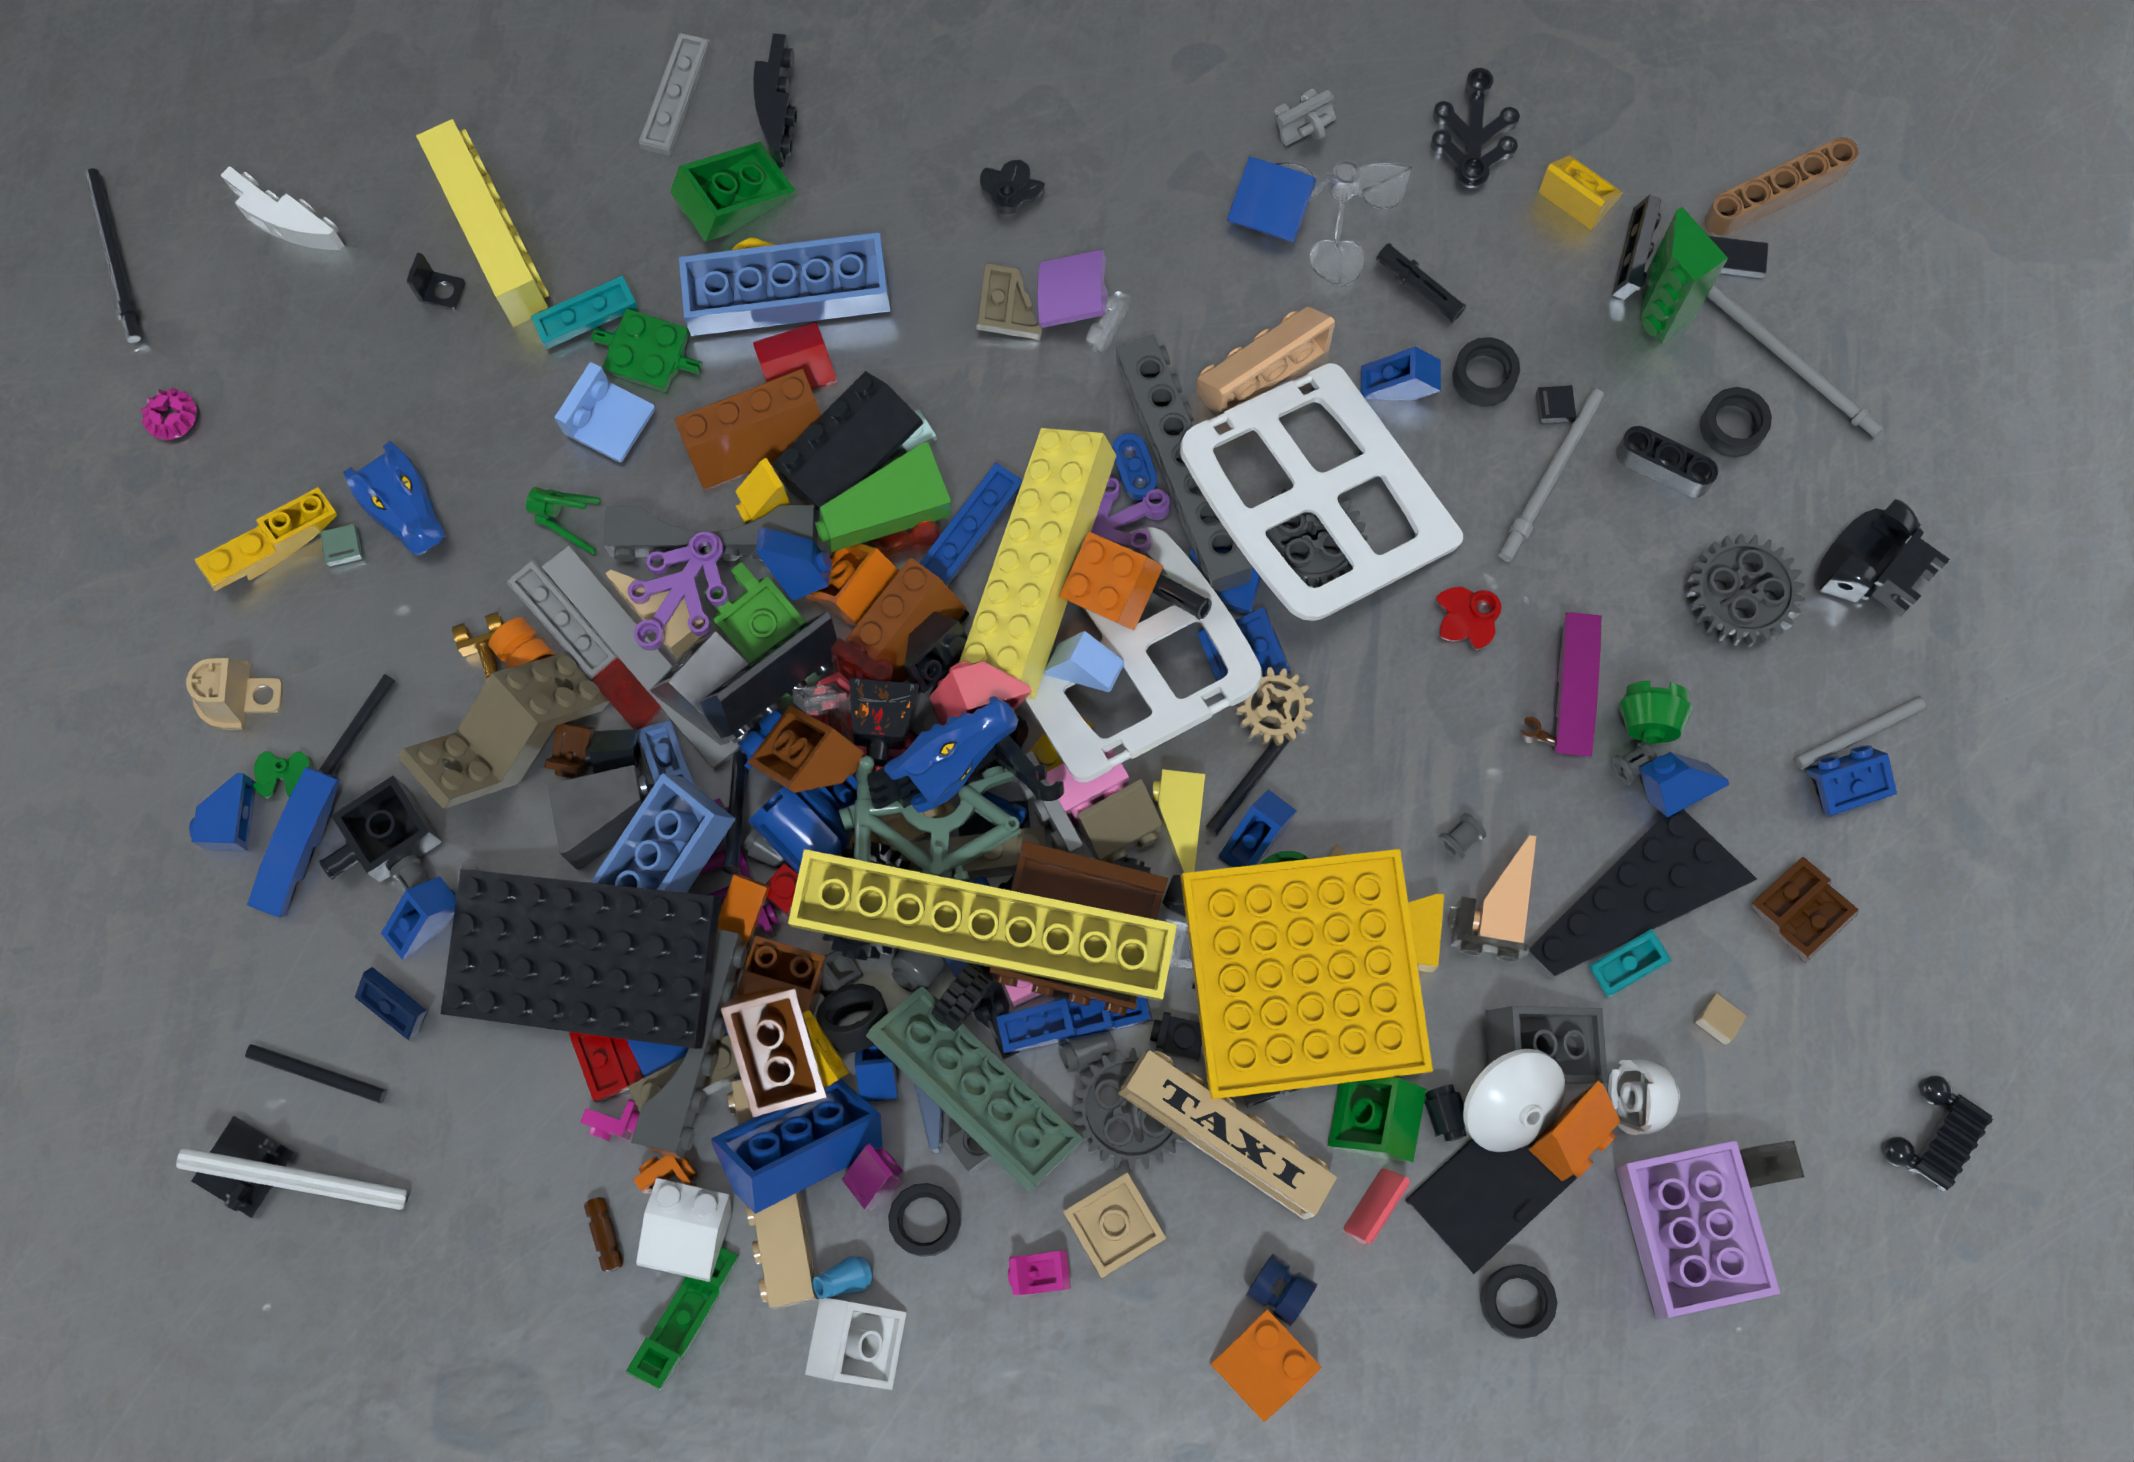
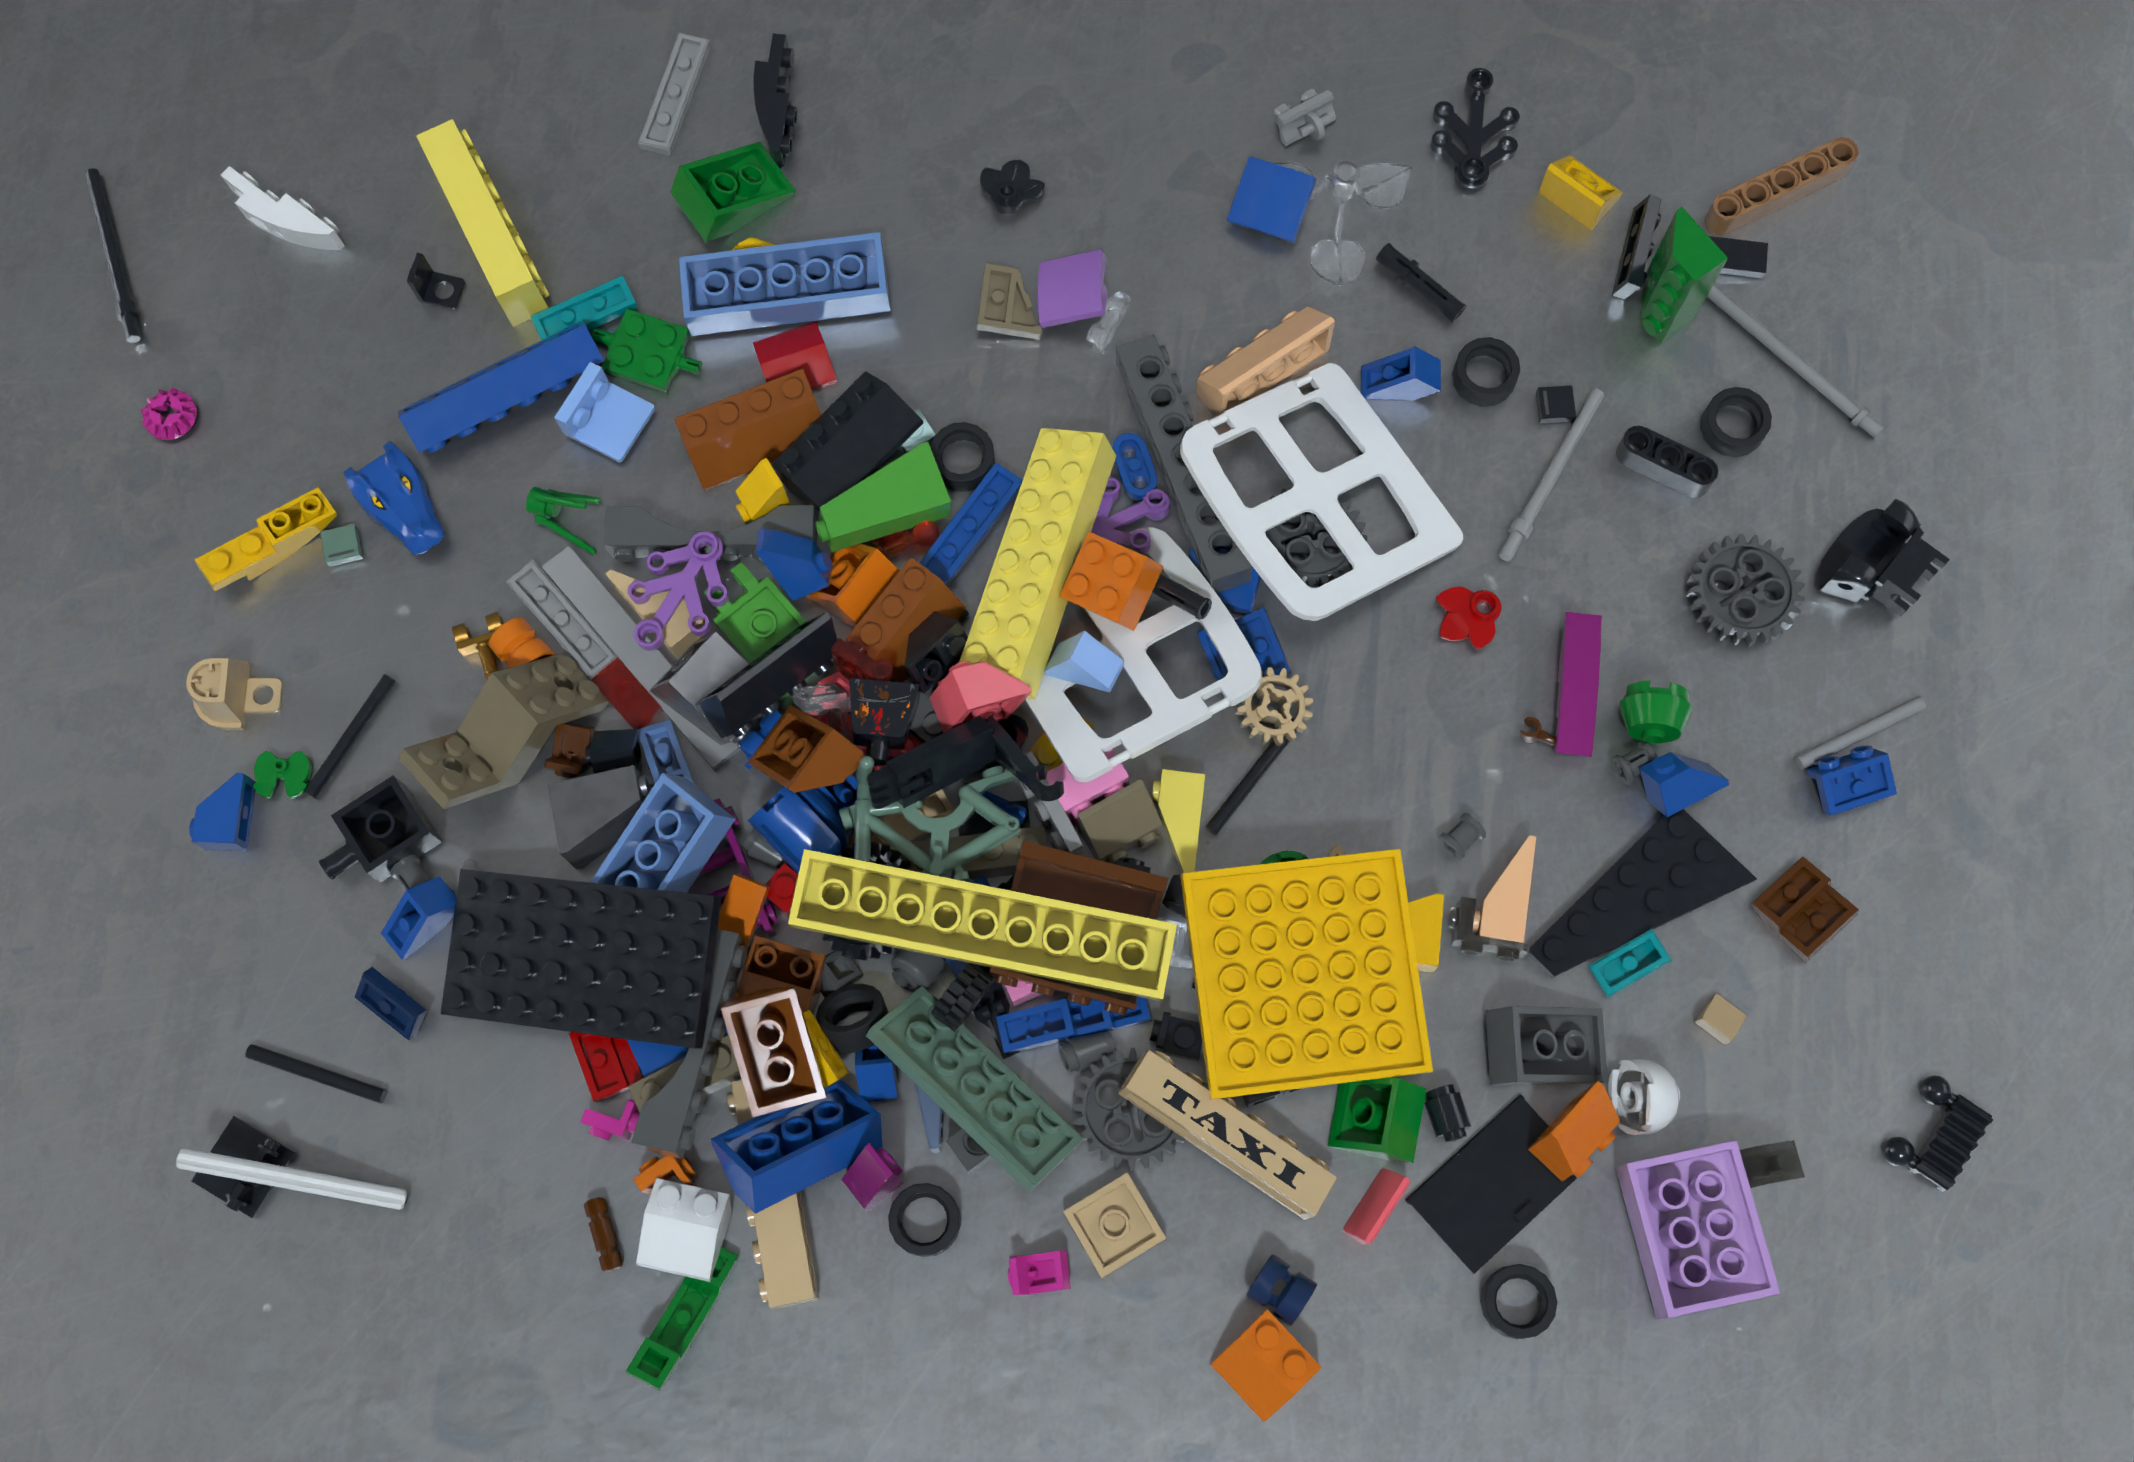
blue slope [247,767,340,918] -> none
black bar [724,752,747,874] -> none
white slope [805,1298,907,1390] -> none
dark azure cone [813,1256,872,1299] -> none
blue animal [884,696,1018,813] -> none
blue slope [1218,789,1297,867] -> none
white dish [1463,1049,1565,1152] -> none
none -> blue brick [398,320,604,453]
none -> black tyre [930,422,995,492]

